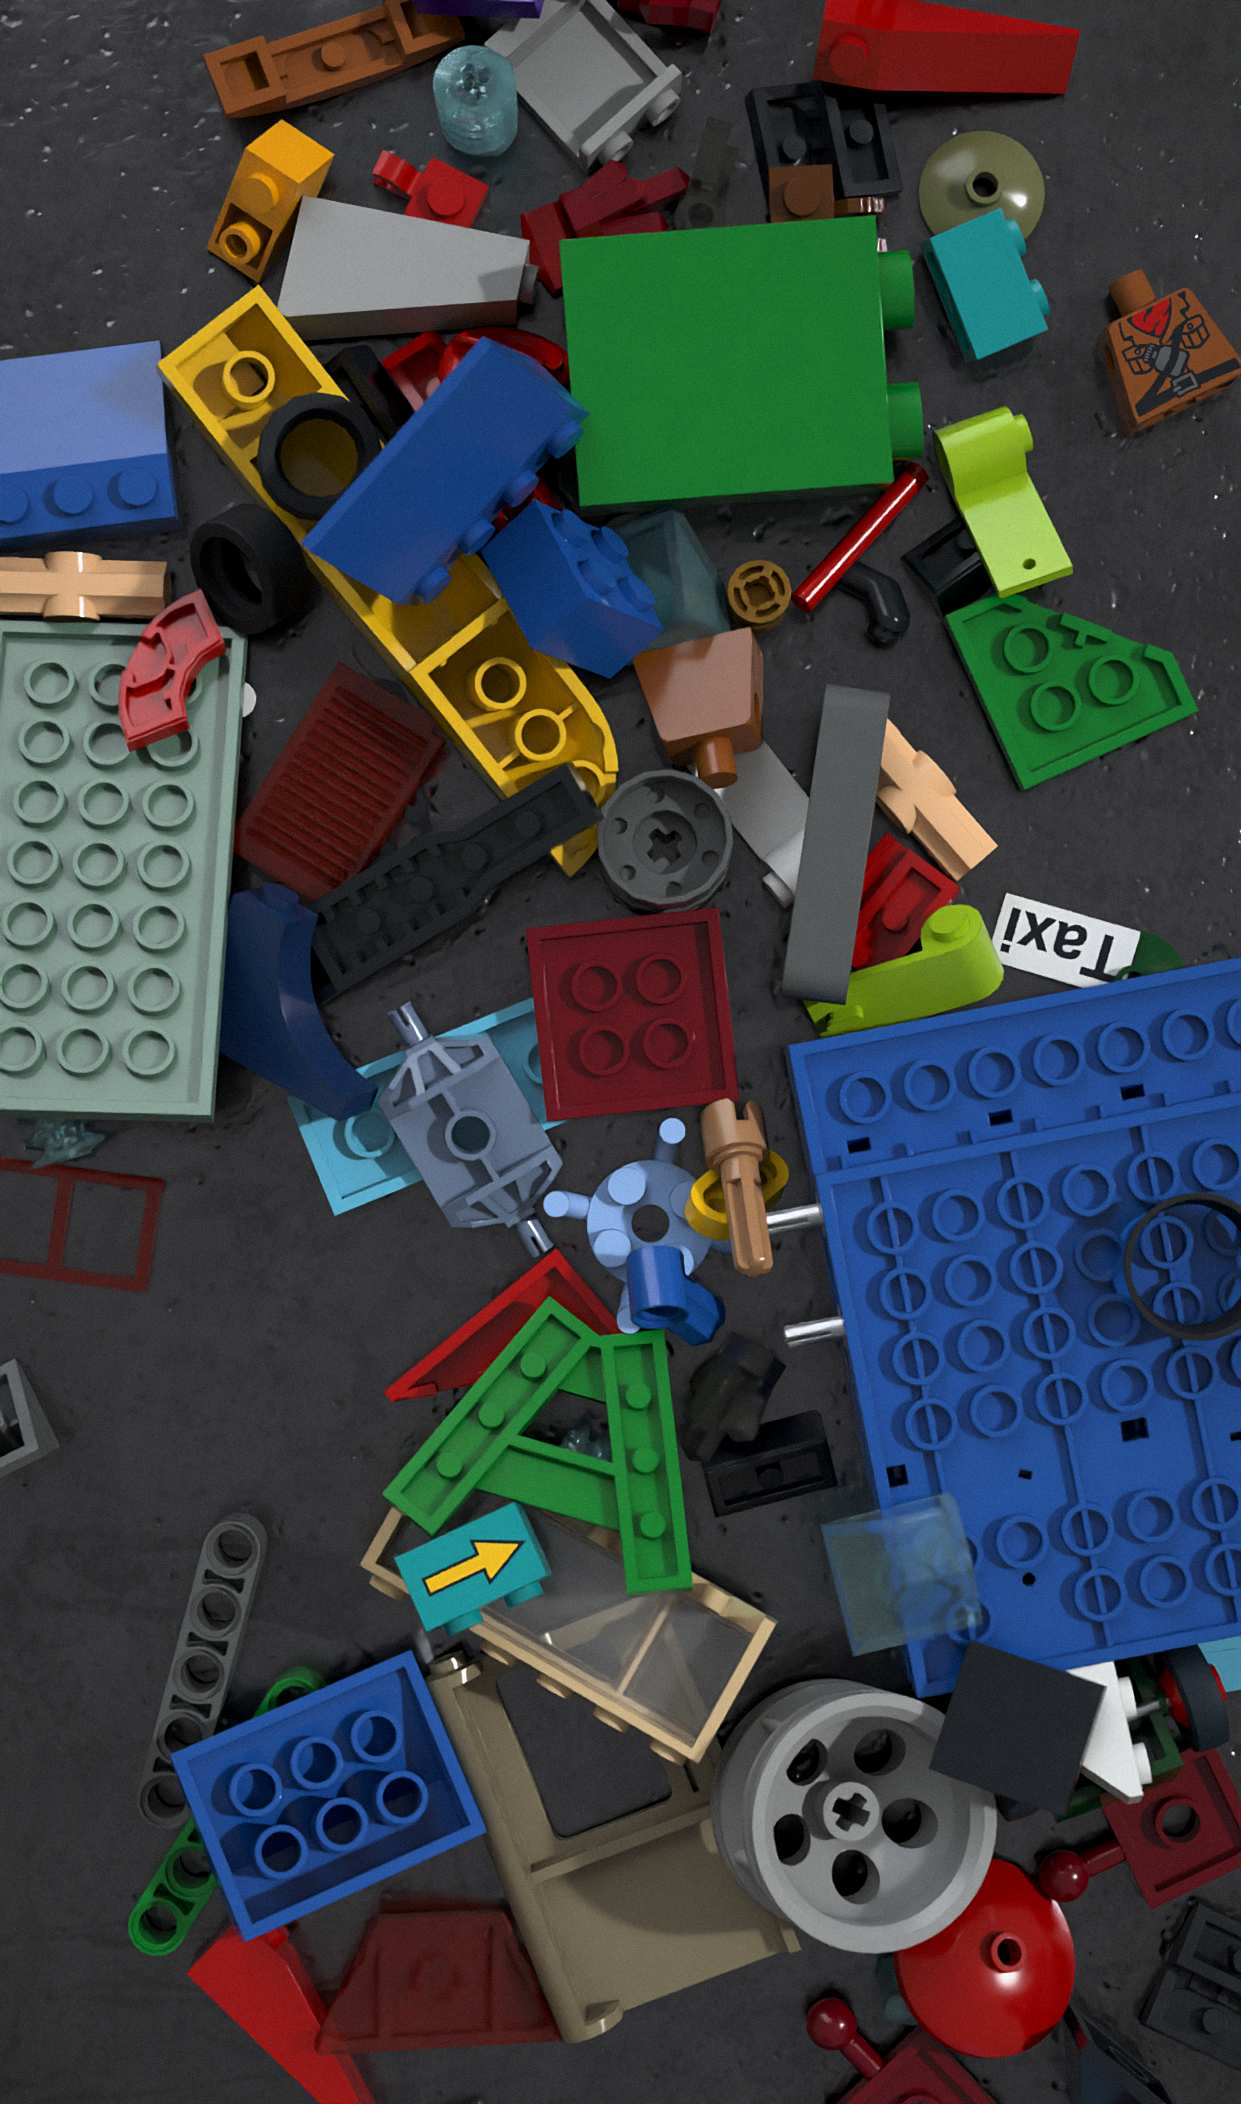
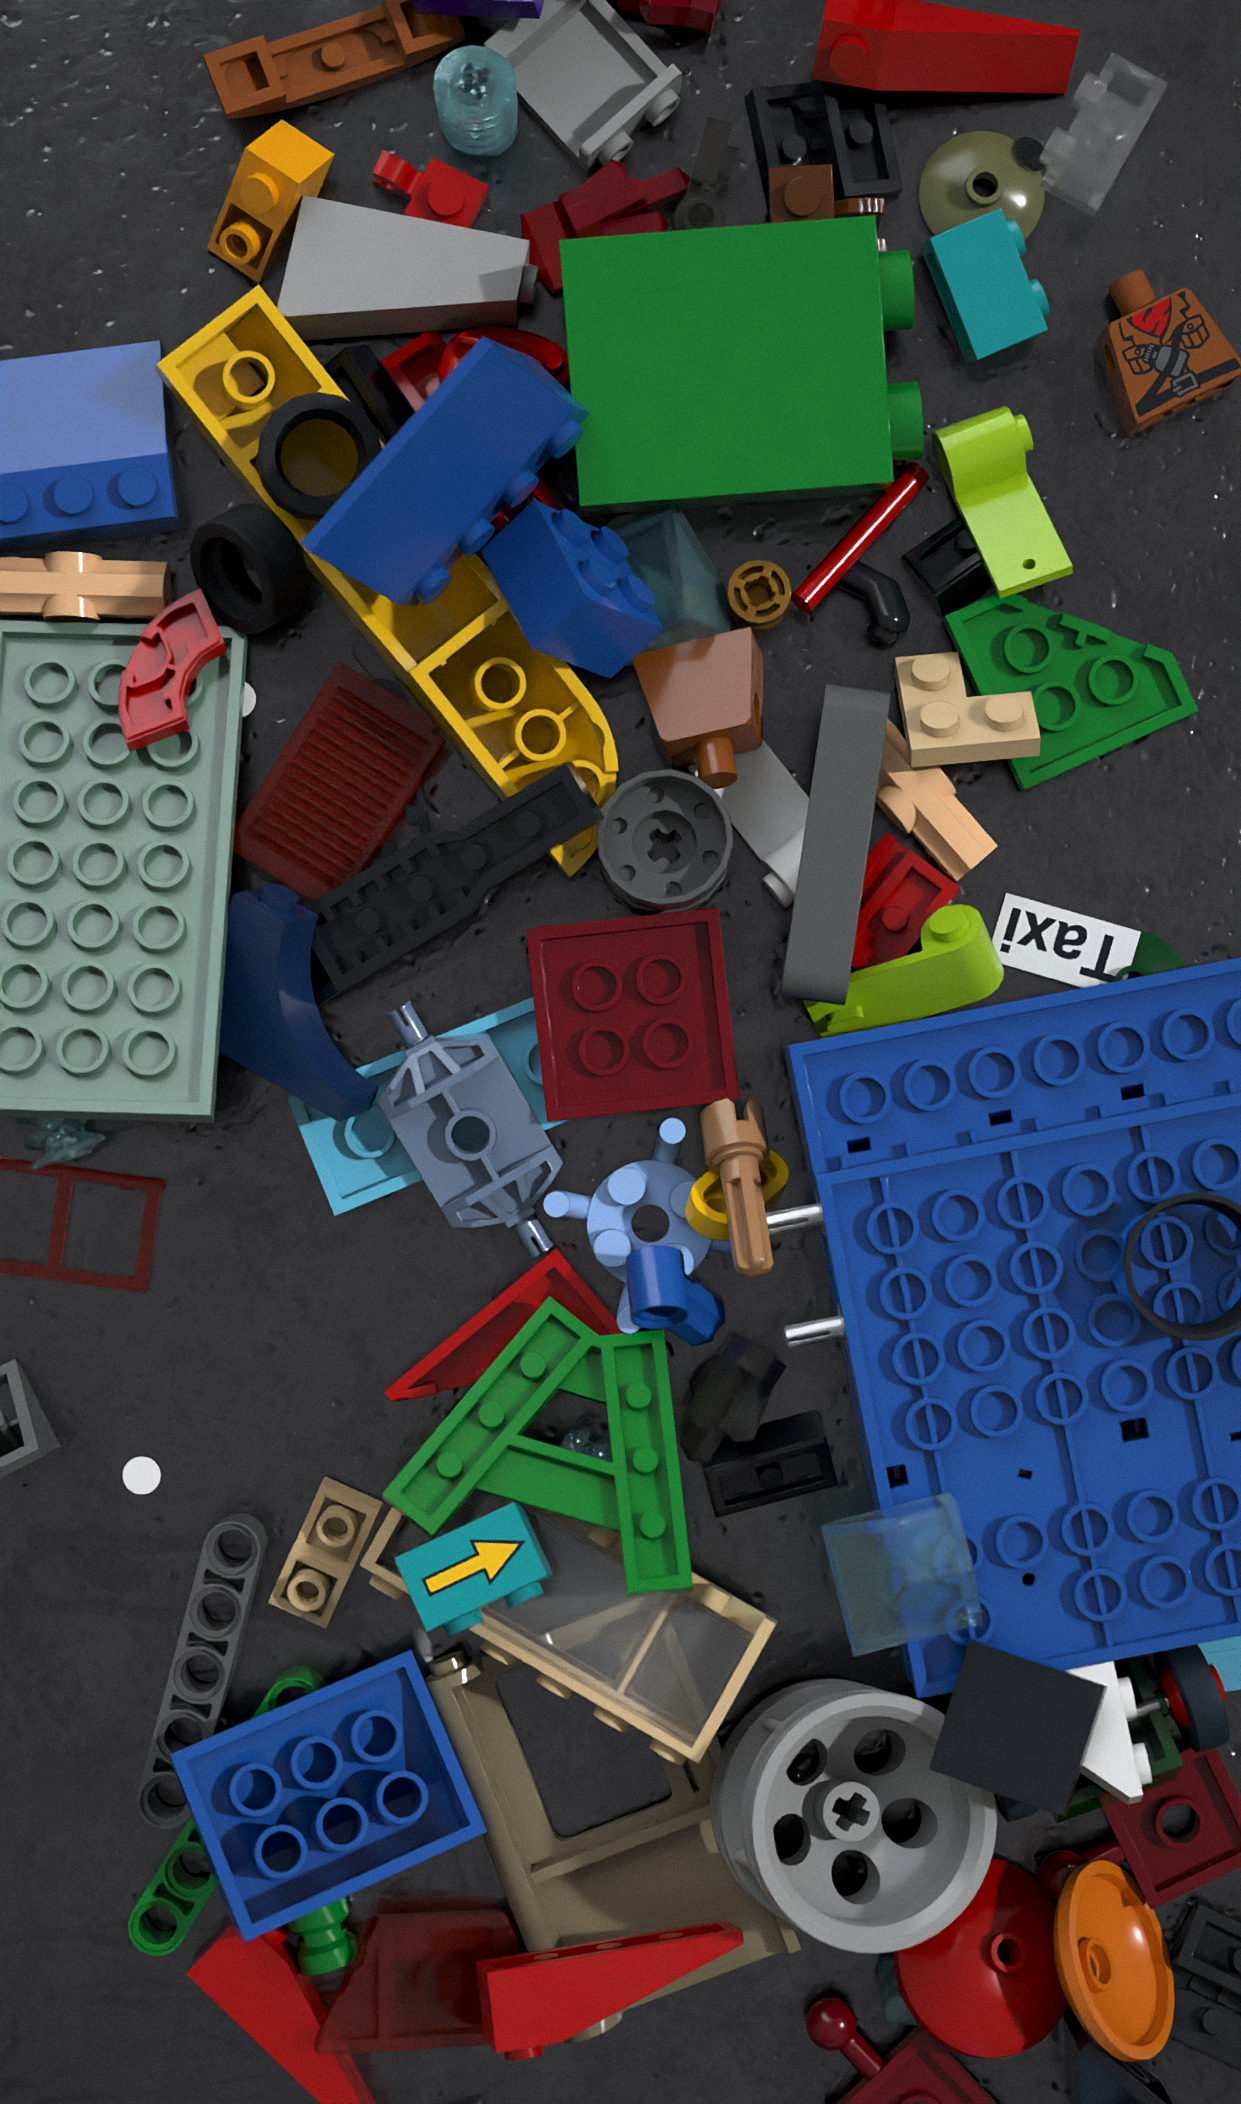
none -> white sticker [123,1456,161,1495]
none -> tan slope [268,1476,383,1629]
none -> green wheel [286,1897,361,1976]
none -> red slope [476,1920,744,2060]
none -> tan plate [895,651,1041,768]
none -> black sticker [1014,137,1047,171]
none -> clear brick [1038,52,1169,217]
none -> orange dish [1053,1860,1175,2062]

